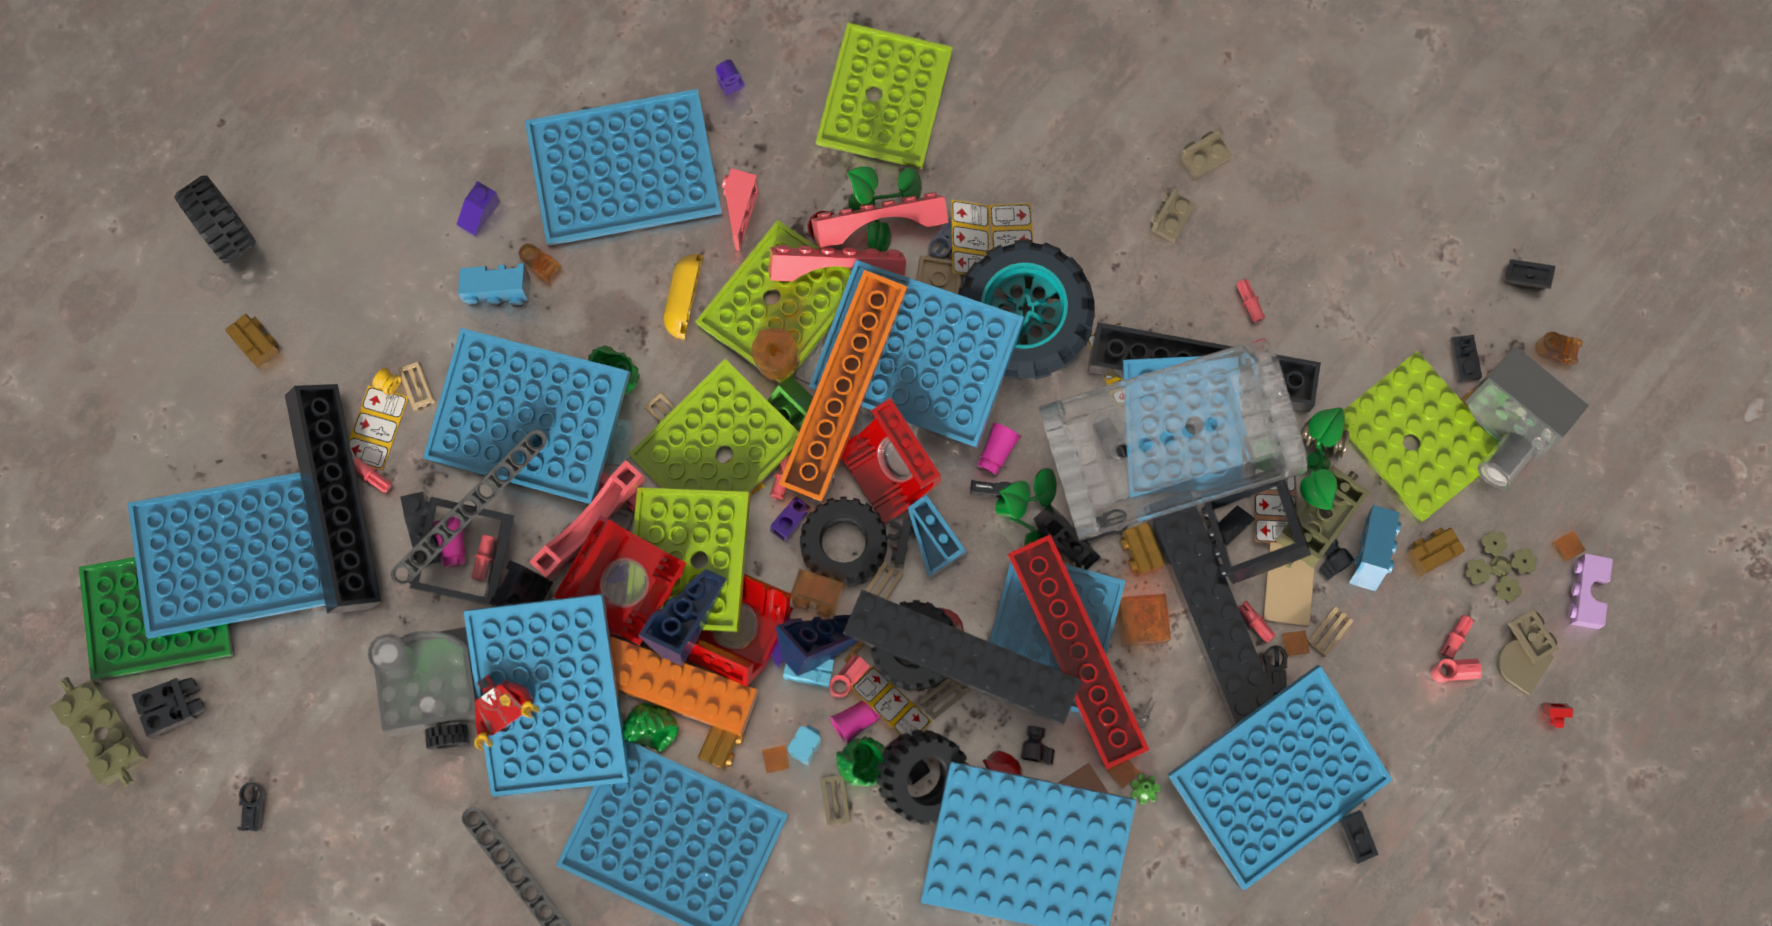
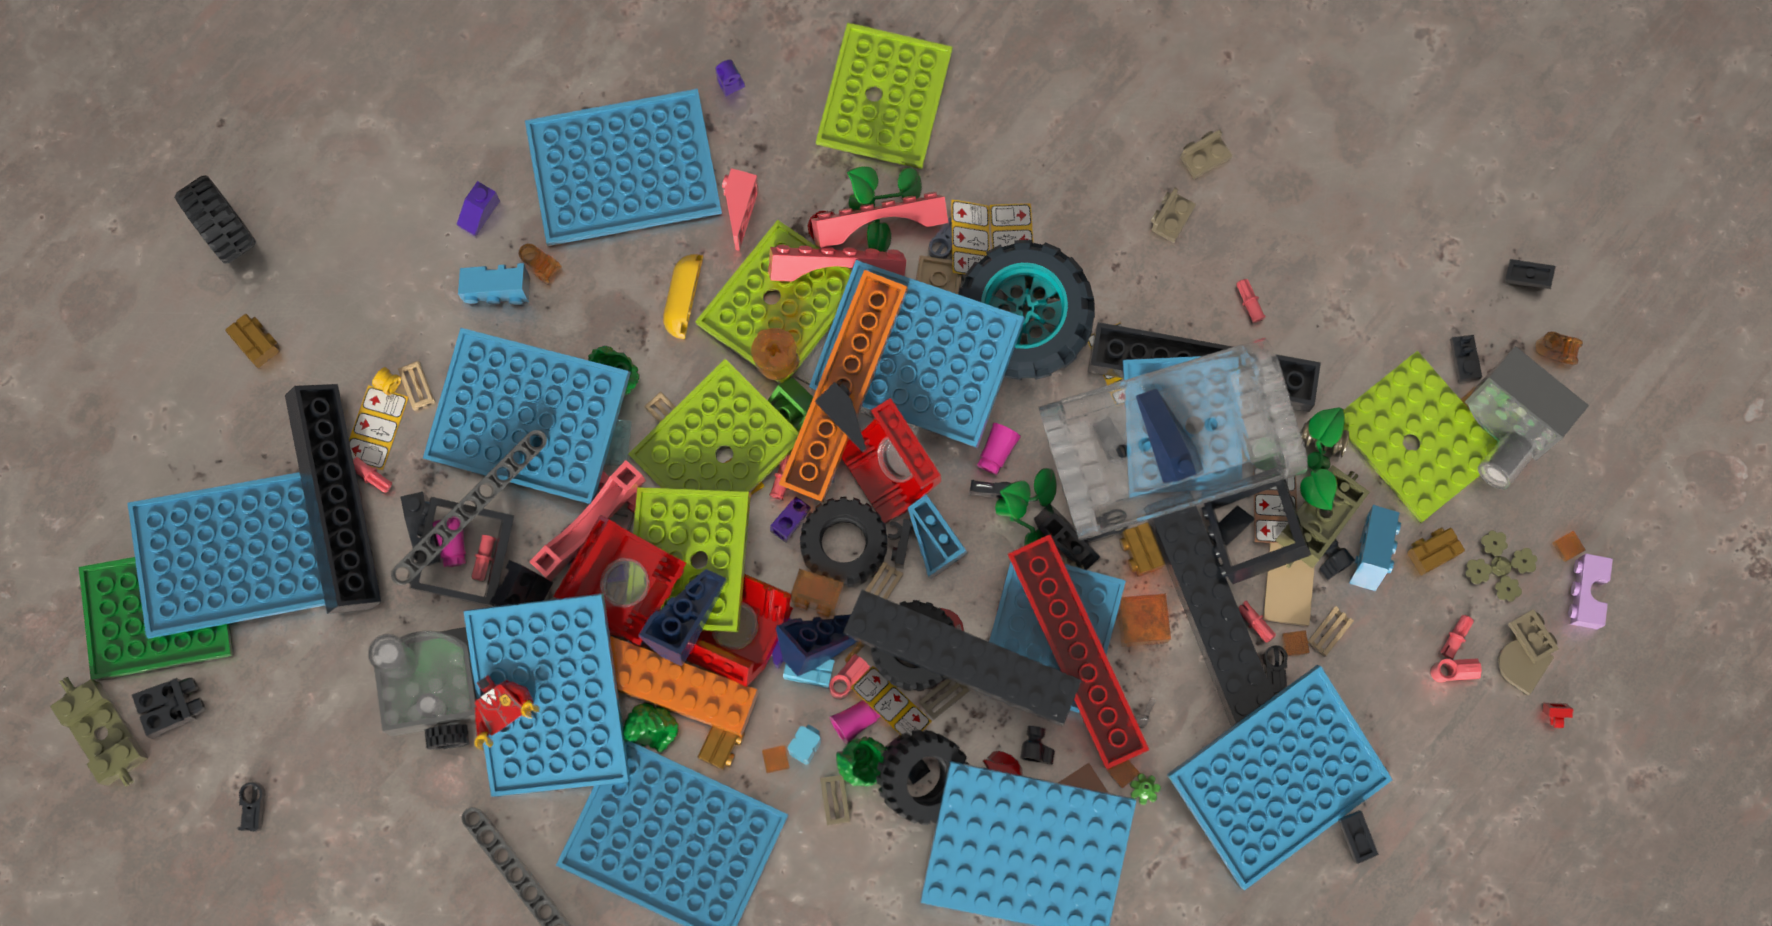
none -> black slope [815,382,867,453]
none -> dark blue wedge [1135,389,1203,483]

